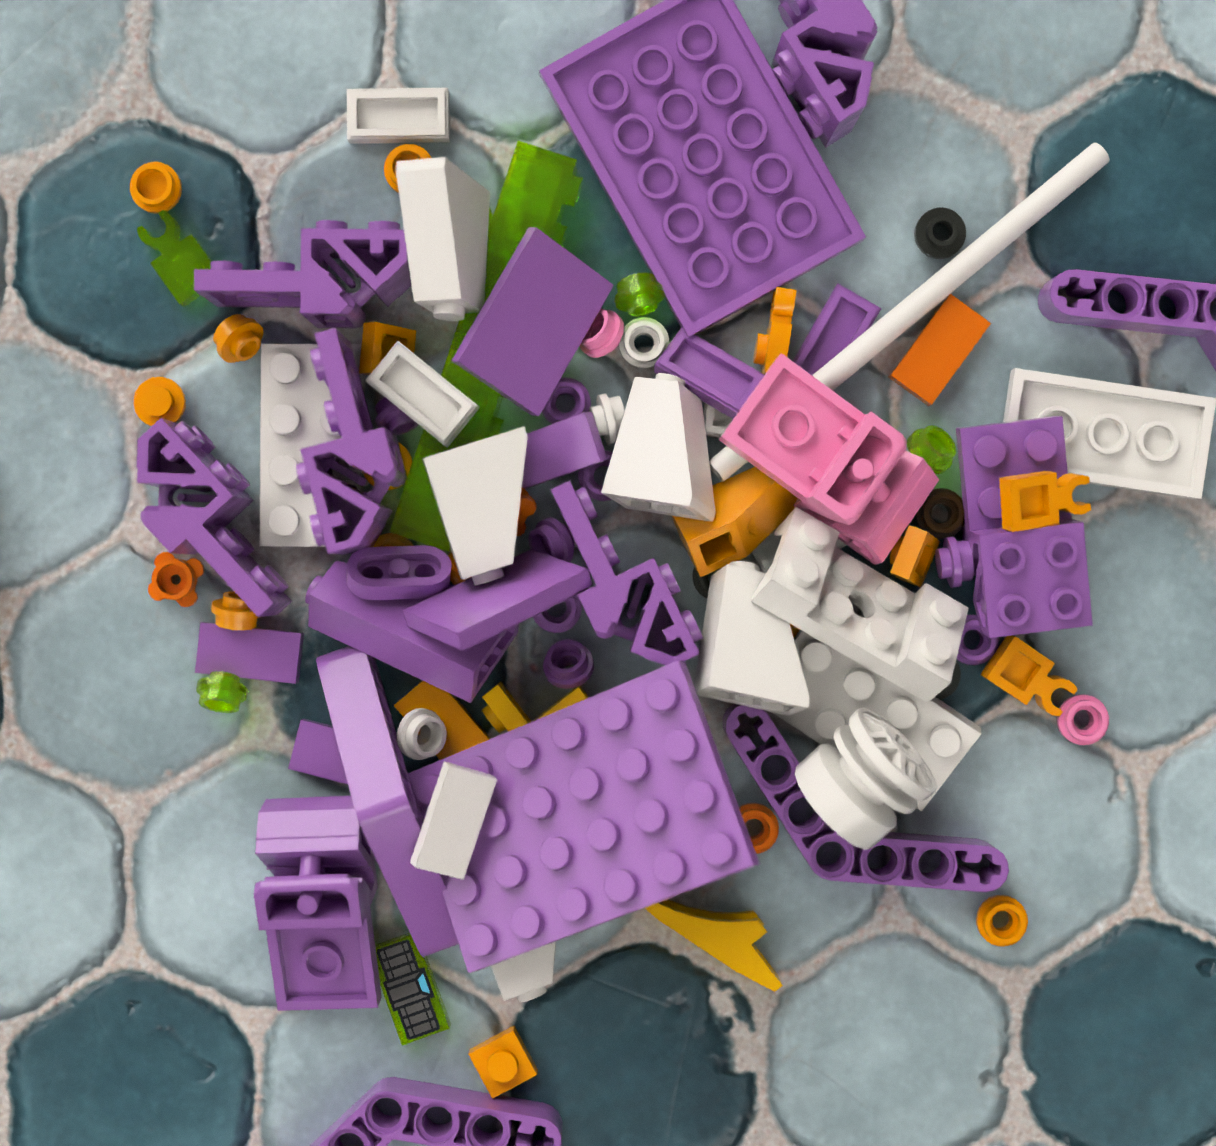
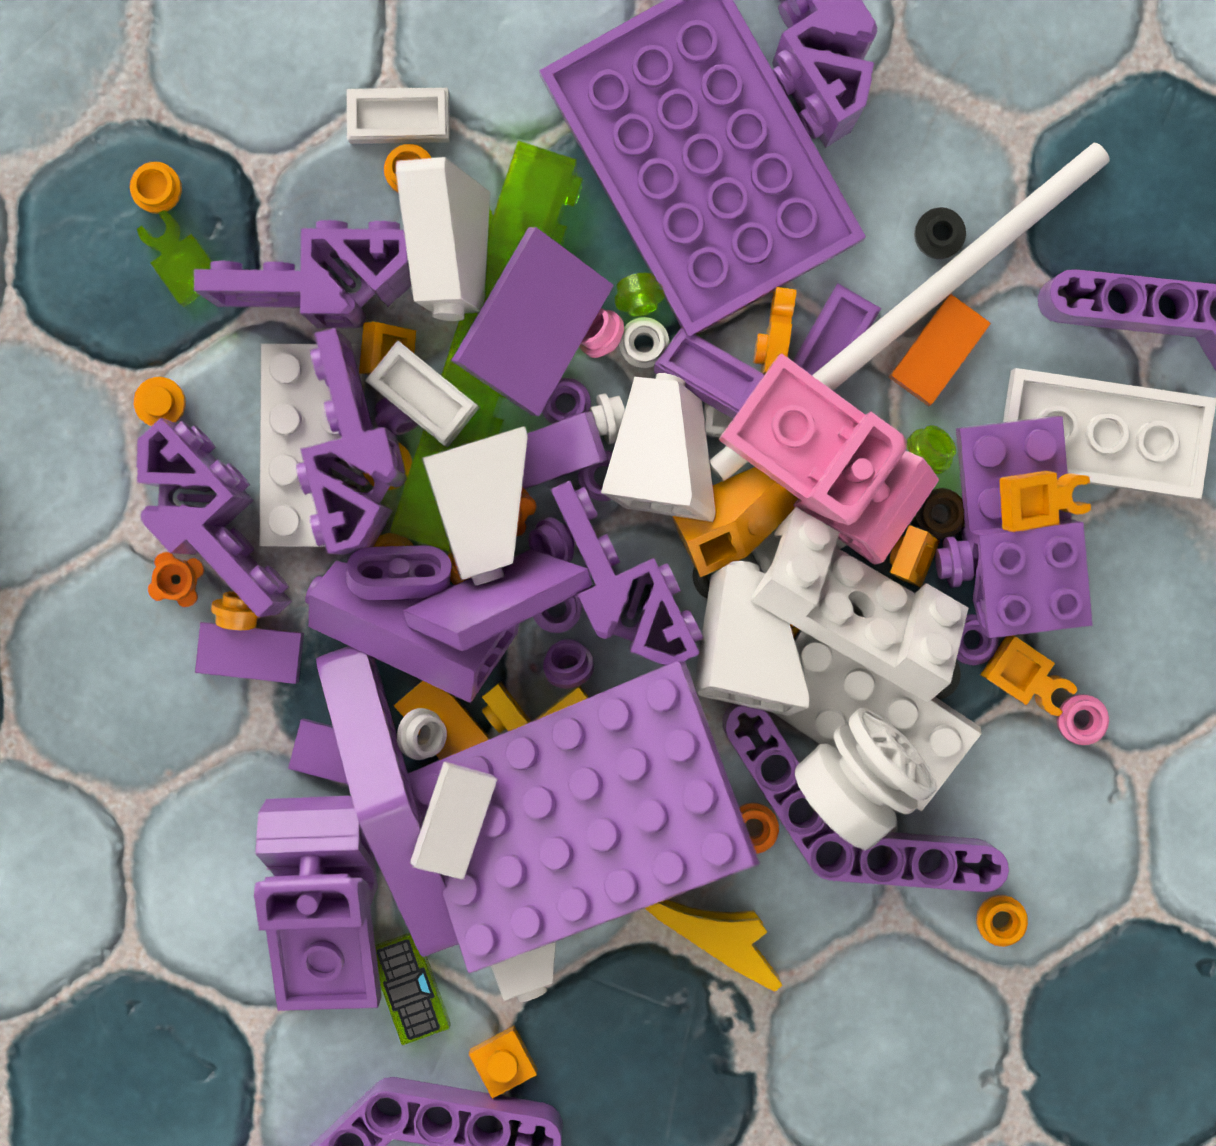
clear neon green plate [196,671,248,713] -> none
light orange plate [213,314,263,363] -> none

